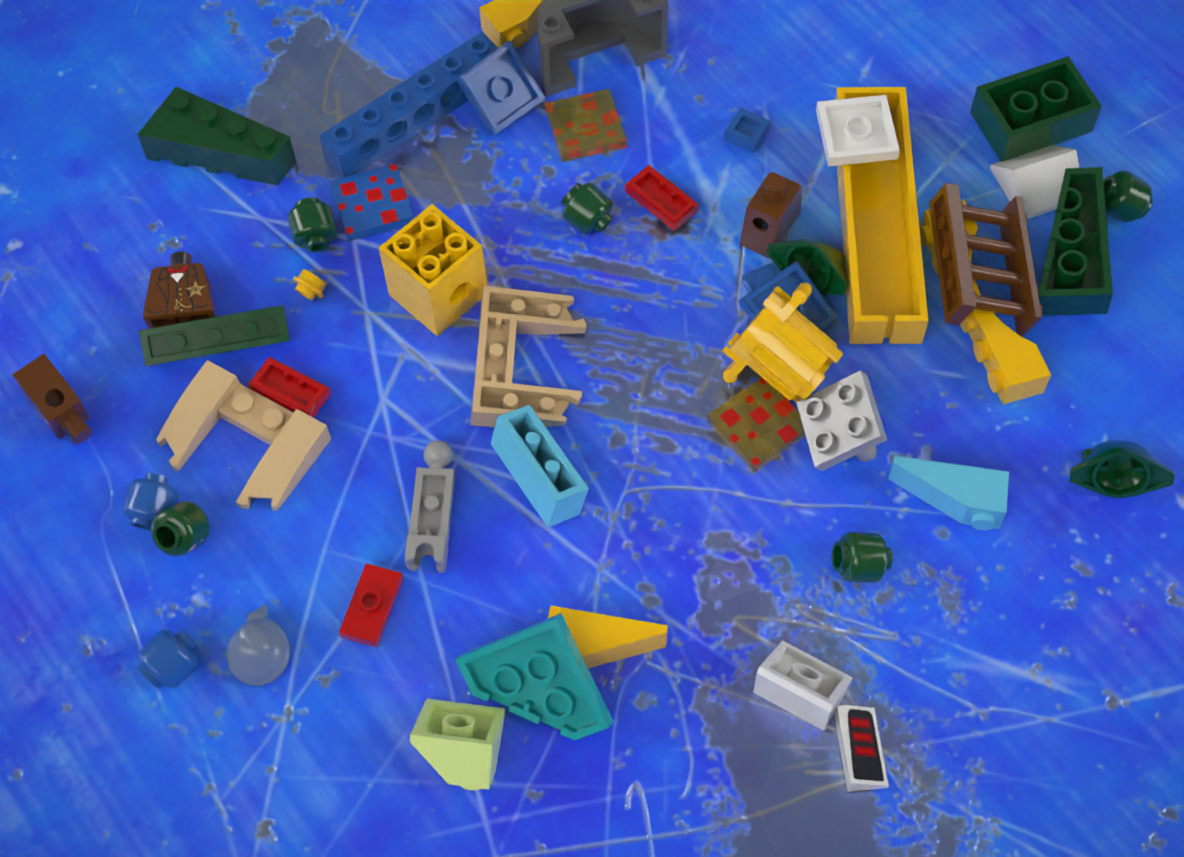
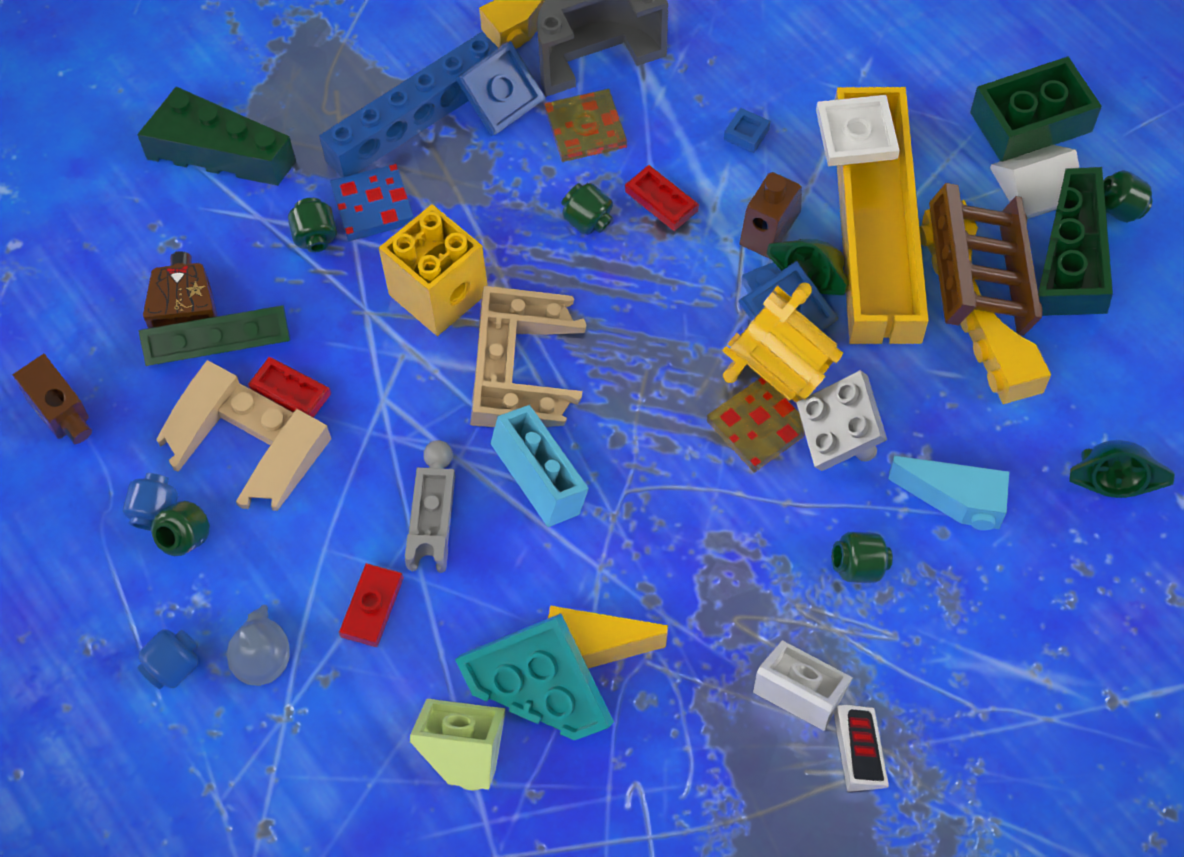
yellow plate [293,269,327,301] -> none

